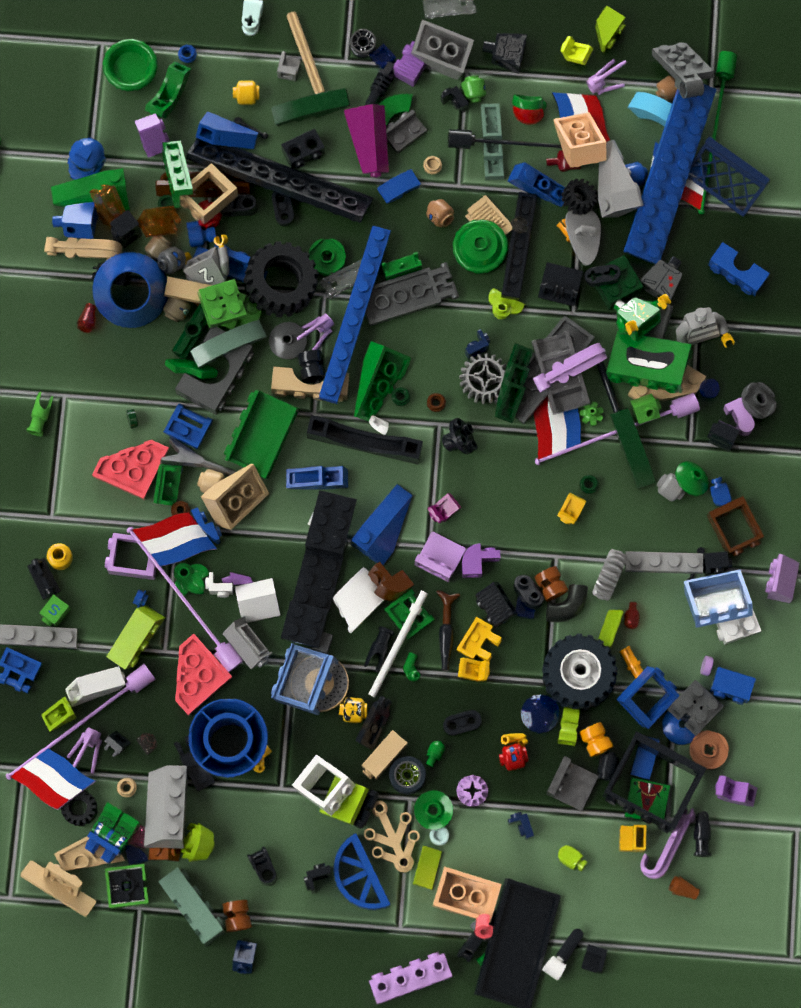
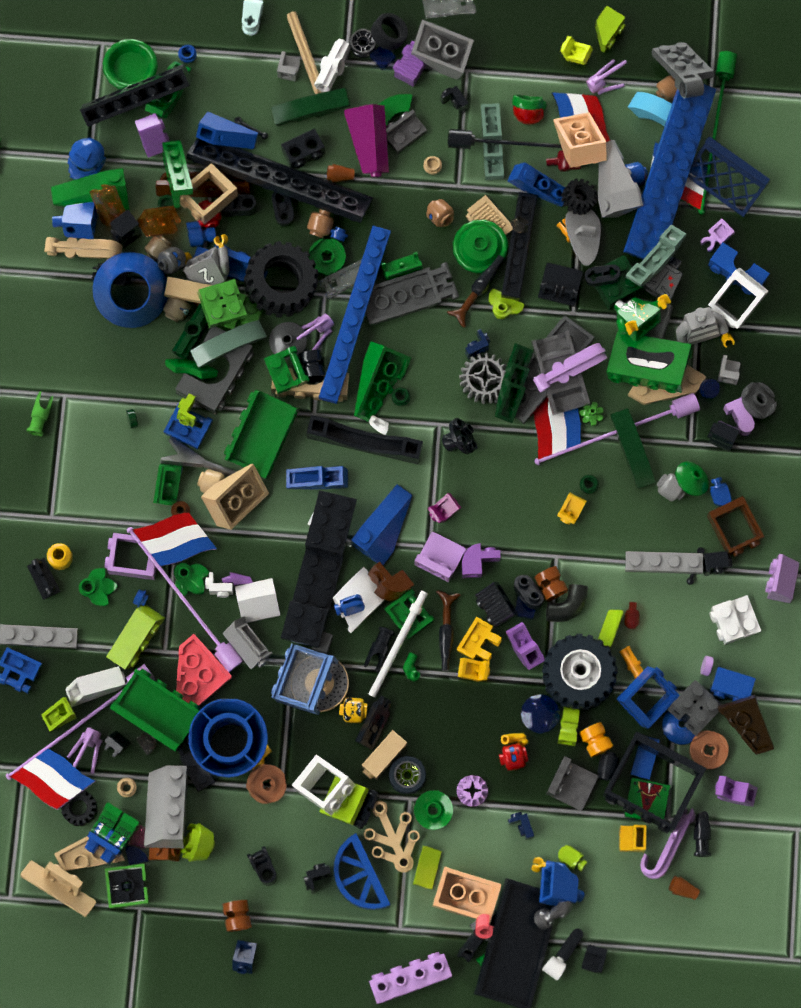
bright green brick [40,595,71,627] -> none
clear red cone [77,303,96,333] -> none
coral plate [92,440,169,500] -> none
sand green wedge [158,867,225,947] -> none
blue slope [191,507,222,544] -> none
yellow head [233,81,259,105] -> none
black hinge [364,61,395,106] -> none
blue slope [377,169,421,204] -> none
green cylinder [426,741,445,768] -> none
reddish brown plate [427,393,446,412] -> none
light aqua tile [430,827,449,846] -> none
black plate [443,710,481,736] -> none
bright green head [461,75,486,103] -> none
torso [482,33,527,74] -> none
light grey gear [592,549,627,601] -> none
black bar [596,361,621,413] -> none
bright green brick [630,393,662,424] -> none
window [684,569,753,628] -> none
none -> green plate [79,568,118,606]
none -> black brick [80,64,192,127]
none -> green panel [110,669,200,752]
none -> lime bracket [176,393,196,427]
none -> nougat plate [246,764,287,804]
none -> green plate [264,346,310,394]
none -> medium nougat head [307,209,334,238]
none -> white piece [314,39,351,92]
none -> dark orange cone [327,164,355,182]
none -> blue plate [330,227,348,242]
none -> blue arm [334,594,365,617]
none -> black tyre [371,13,408,50]
none -> black piece [447,255,504,328]
none -> medium lavender brick [506,622,545,670]
none -> blue torso [531,857,584,930]
none -> sand green slope [625,225,686,287]
none -> lavender plate [701,218,735,252]
none -> white window [708,268,769,329]
none -> light grey panel [718,355,740,385]
none -> dark brown wing [718,695,774,755]

